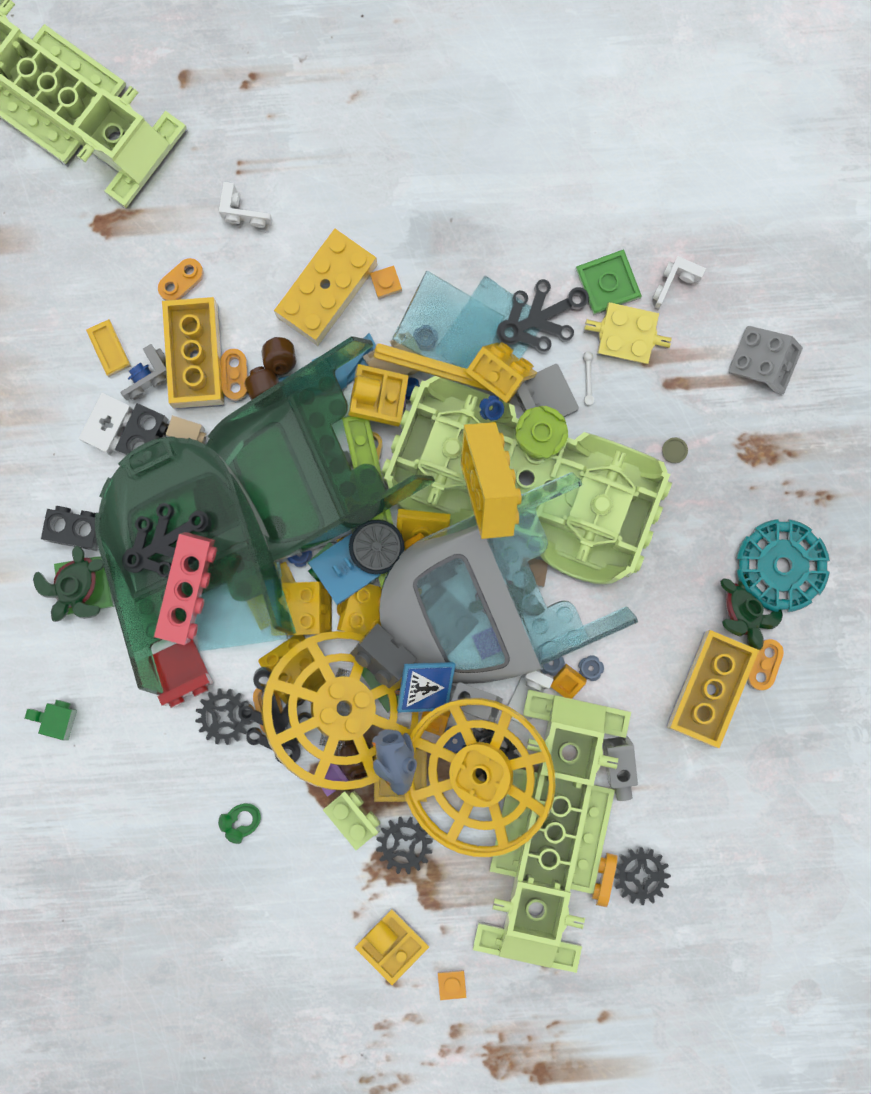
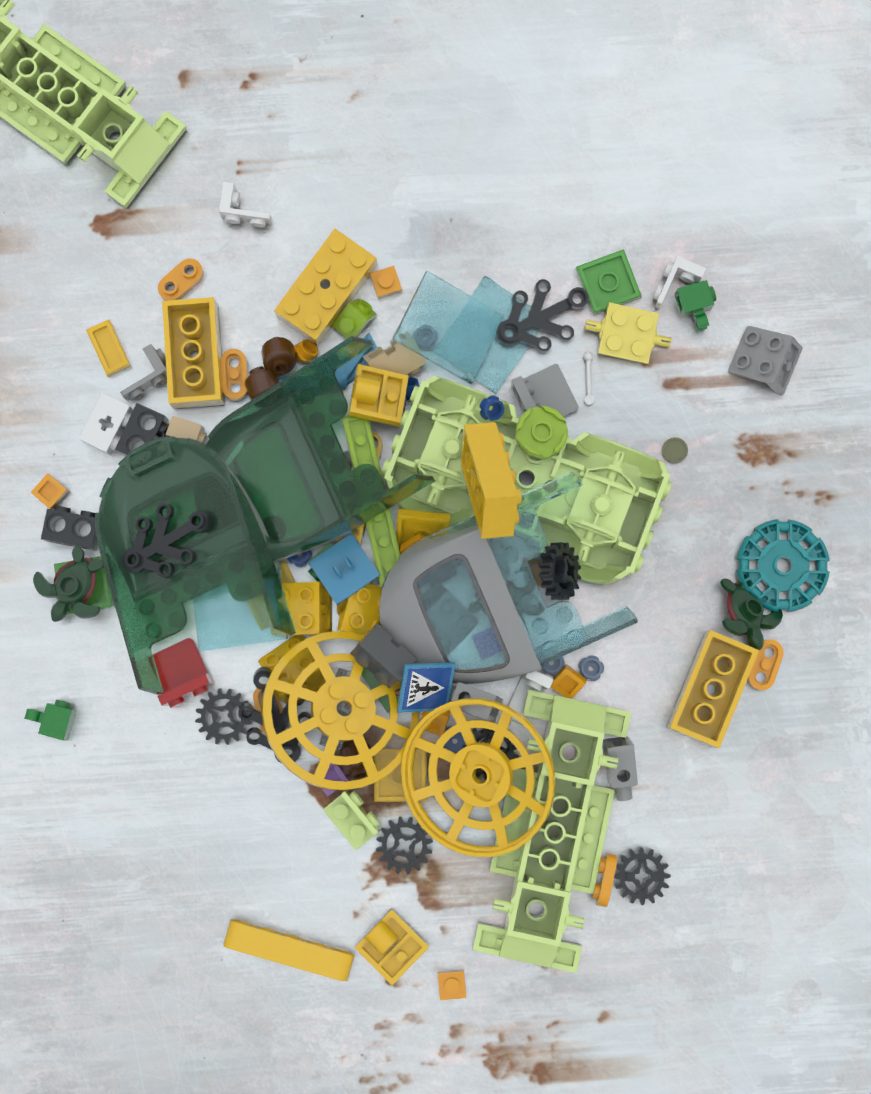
blue plate [128,362,151,383] -> none
coral brick [154,532,217,645] -> none
green piece [218,803,261,844] -> none
dark grey wheel [349,519,405,575] -> none
sand blue animal [372,729,417,795] -> none
yellow axle [373,343,491,392] -> none
yellow bracket [465,342,537,403] -> none
none -> light orange plate [30,473,69,509]
none -> yellow beam [223,919,355,981]
none -> light orange plate [294,339,318,363]
none -> lime bracket [332,298,377,342]
none -> black gear [538,542,581,600]
none -> green brick [674,280,716,331]

